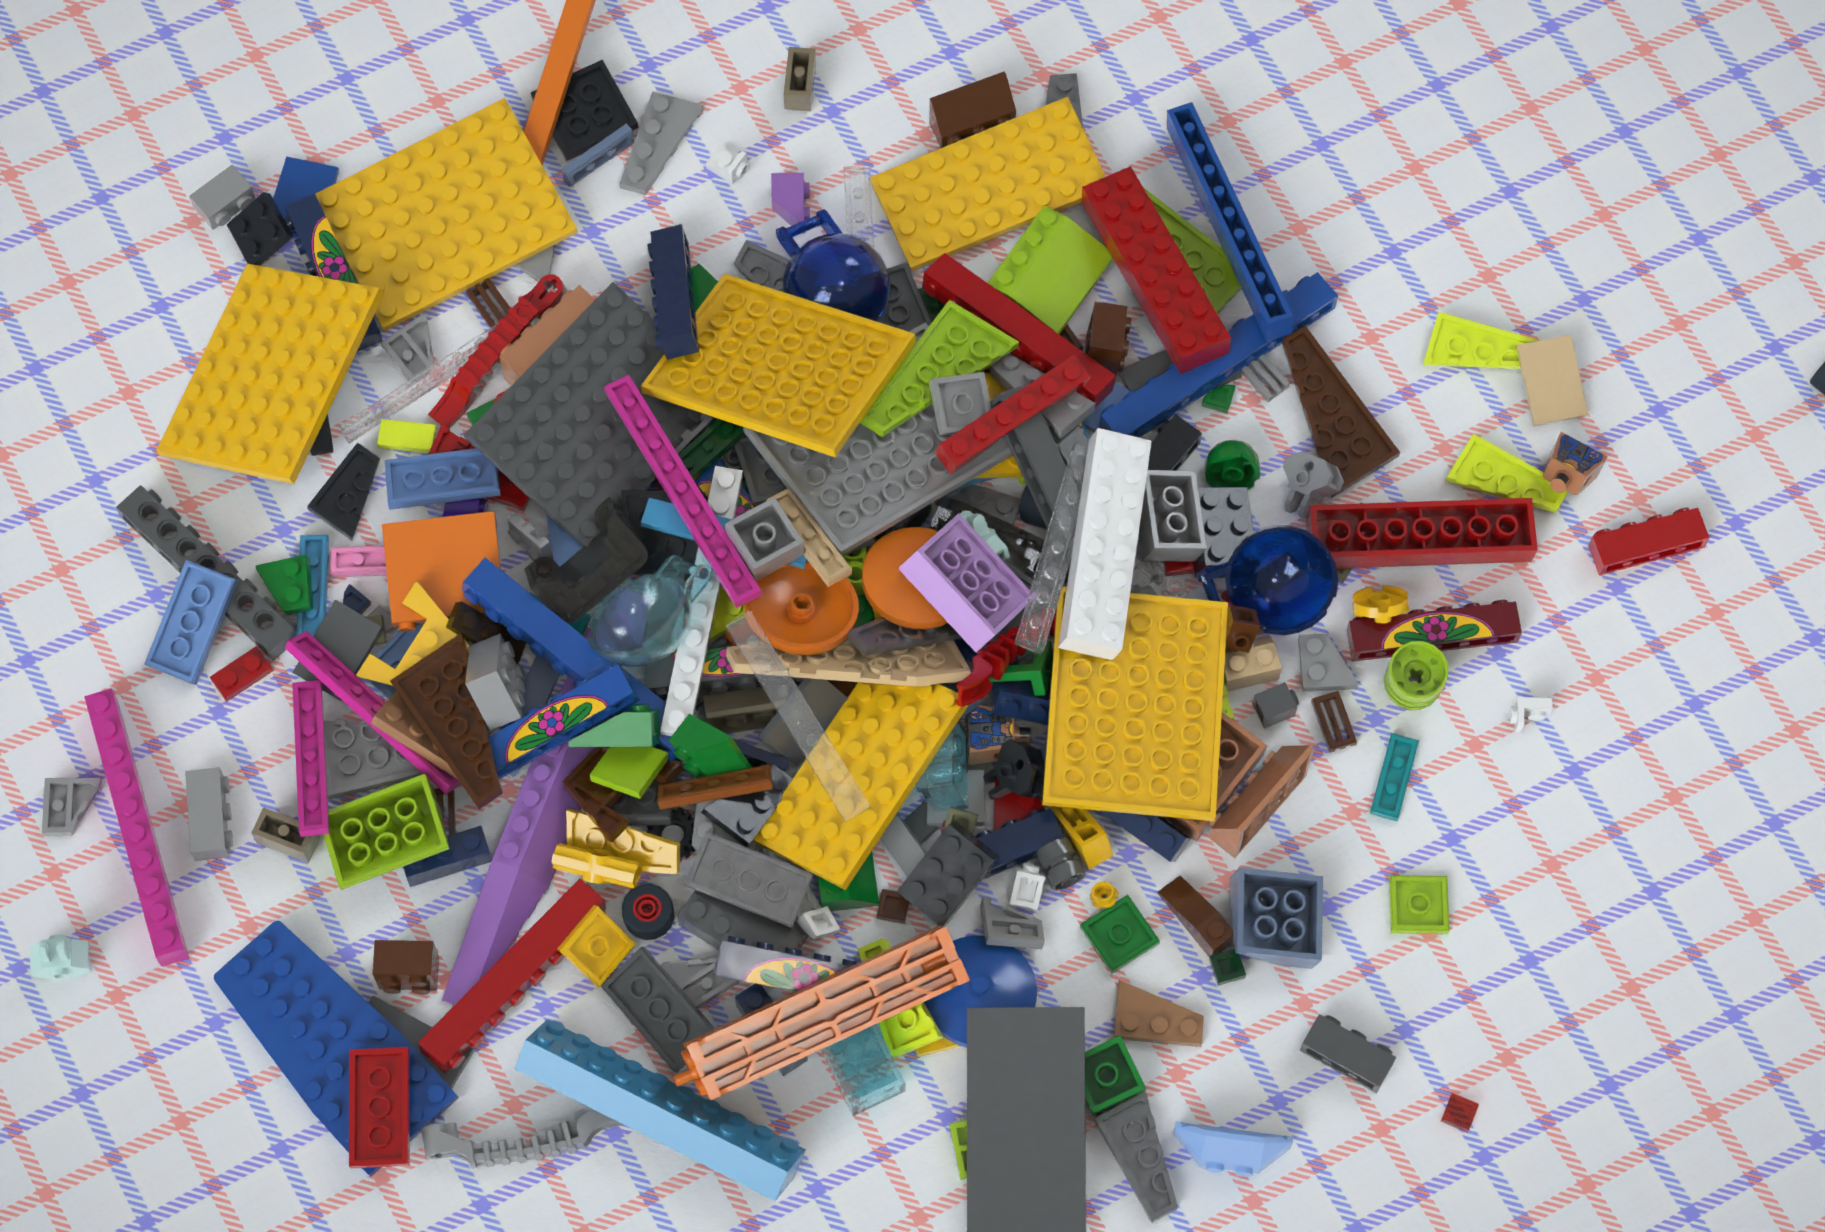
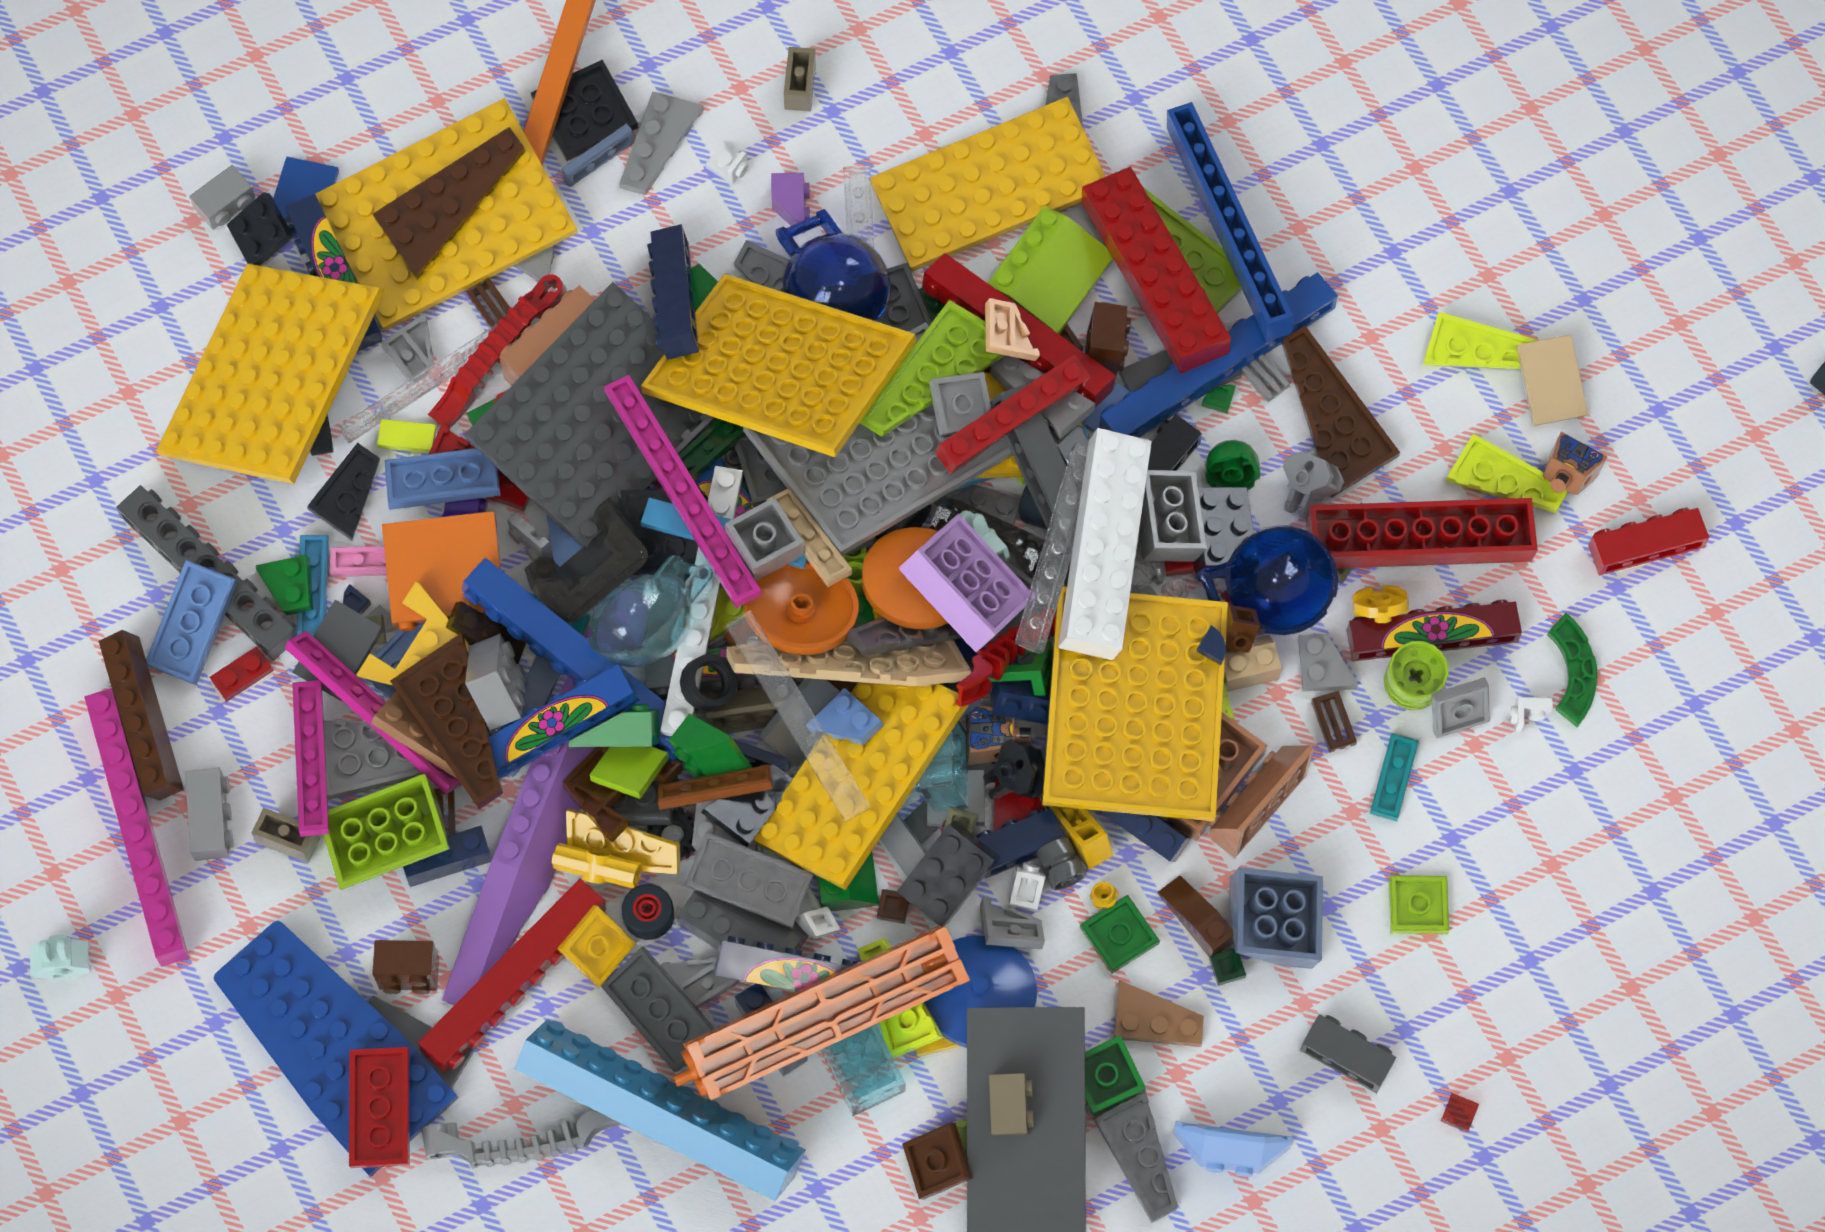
light grey wing [42,778,102,836] -> none
reddish brown slope [929,71,1016,148] -> none
dark grey brick [1252,682,1299,729] -> none
none -> reddish brown brick [98,630,184,801]
none -> reddish brown wing [373,127,525,280]
none -> black tyre [680,654,738,711]
none -> medium blue wing [806,688,884,745]
none -> reddish brown tile [902,1122,973,1200]
none -> light nougat wing [985,298,1040,361]
none -> dark tan brick [989,1073,1034,1136]
none -> dark blue tile [1196,625,1226,665]
none -> light grey tile [1431,677,1490,738]
none -> green tile [1547,613,1598,728]

